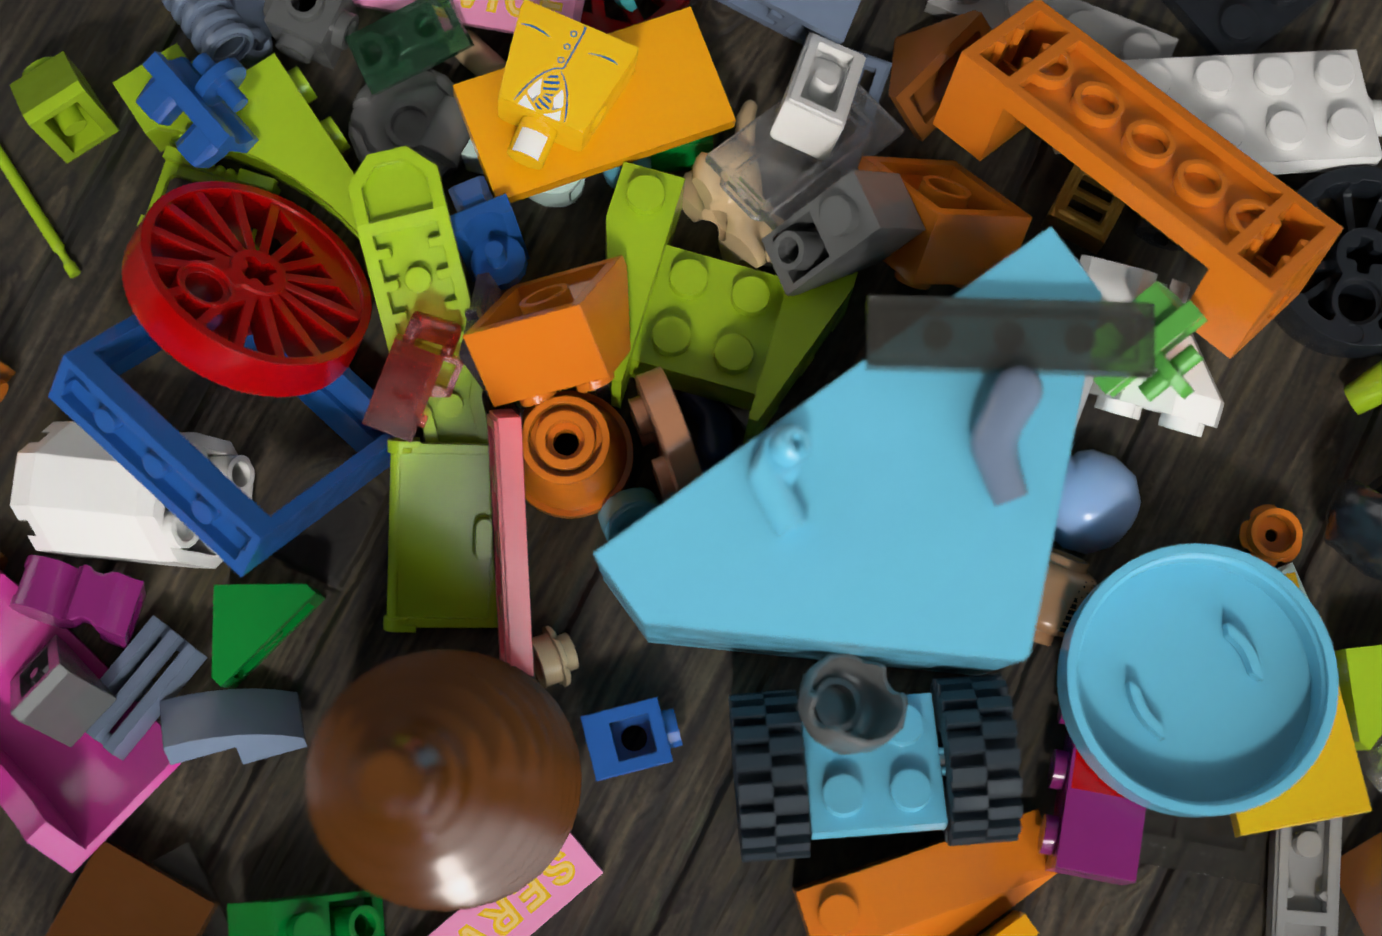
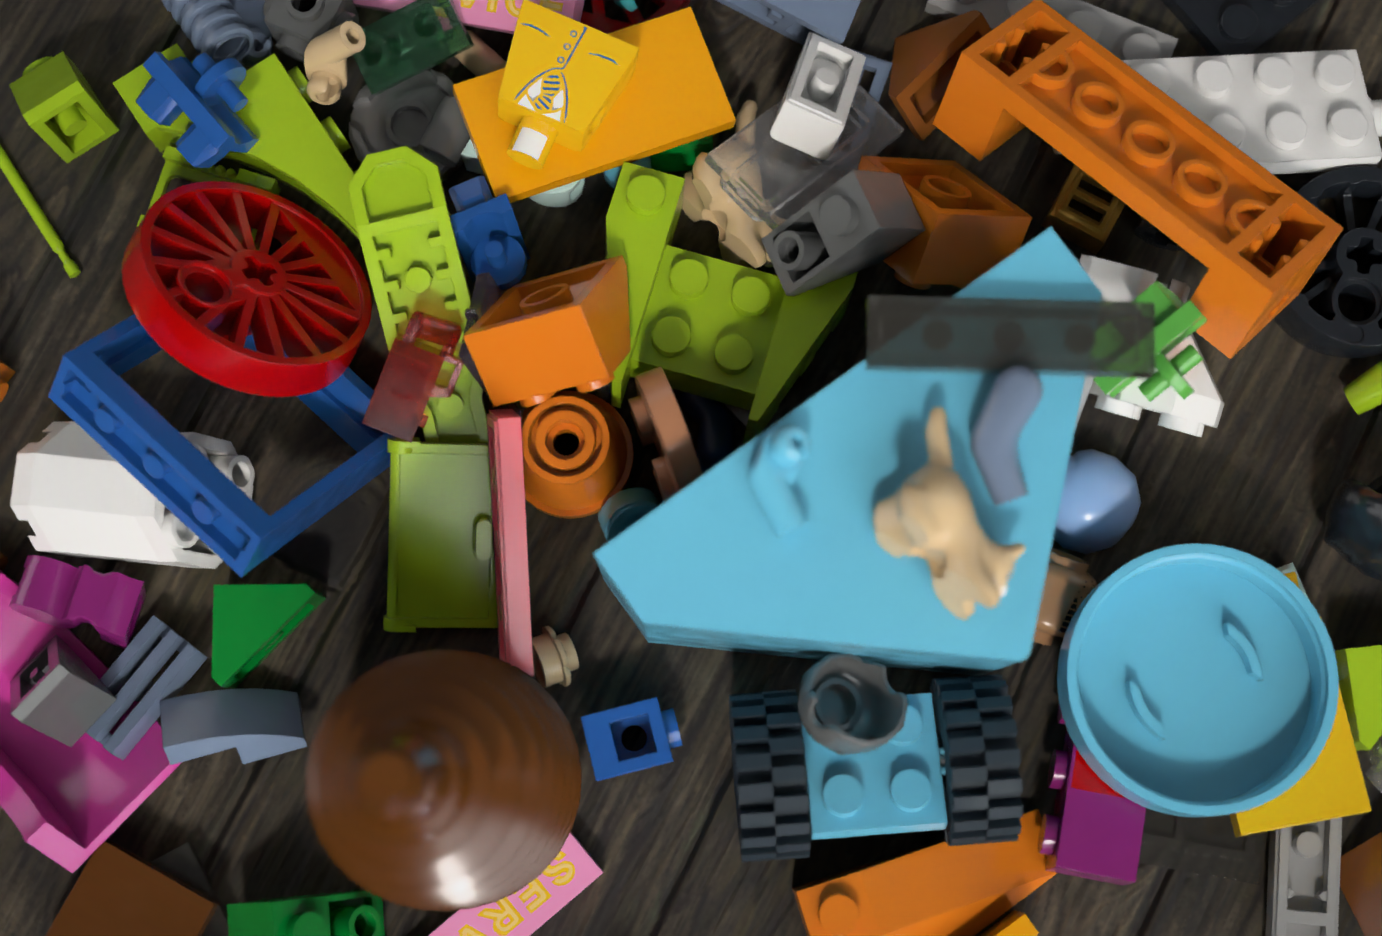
orange plate [1239,504,1303,567] -> none
none -> tan arm [304,21,366,105]
none -> tan animal [873,407,1025,620]

